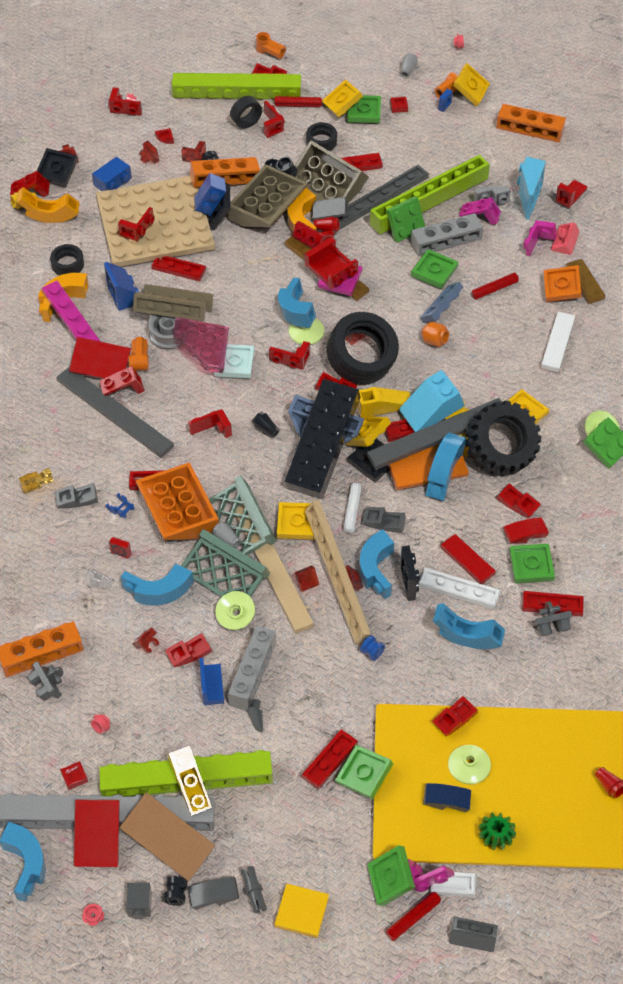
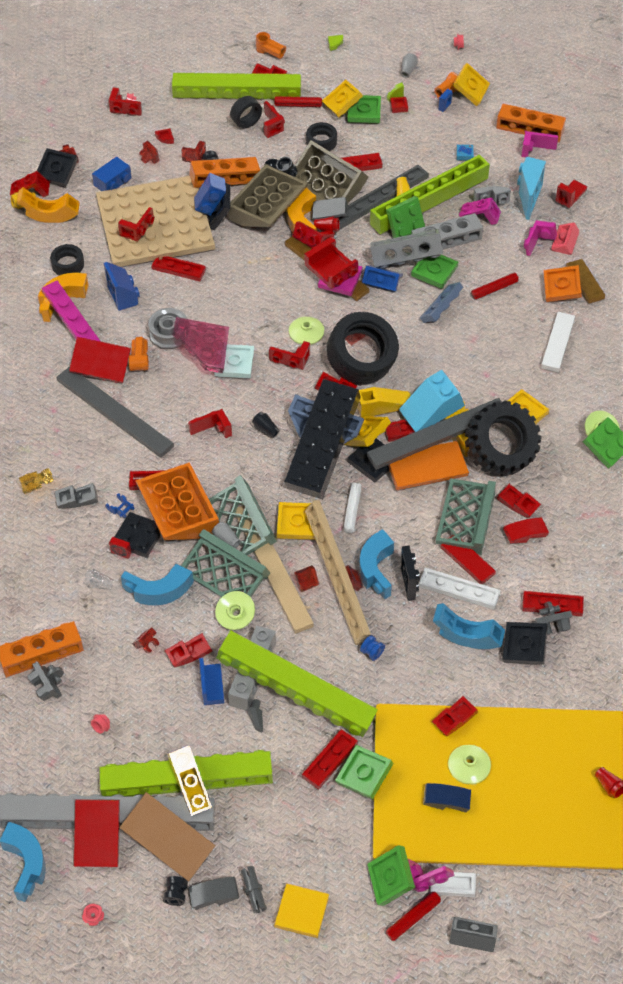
red tile [60,761,88,790] -> none
red bracket [100,366,145,396] -> none
dark grey brick [126,883,152,919] -> none
dark tan fence [133,284,214,321] -> none
dark azure arch [278,278,316,328] -> none
dark grey slope [362,507,406,533] -> none
orange head [421,322,449,347] -> none
dark azure arch [426,433,466,501] -> none
green gear [479,812,516,850] -> none
bright green plate [509,543,555,583] -> none
none -> black plate [115,512,161,558]
none -> lime brick [216,630,378,737]
none -> lime tile [328,35,343,51]
none -> blue panel [362,265,403,291]
none -> light grey brick [370,229,443,268]
none -> lime tile [387,82,404,102]
none -> yellow cone [397,177,410,196]
none -> sand green fence [436,478,496,555]
none -> dark azure tile [457,144,474,161]
none -> black plate [503,622,548,665]
none -> dark pink bracket [521,131,558,157]

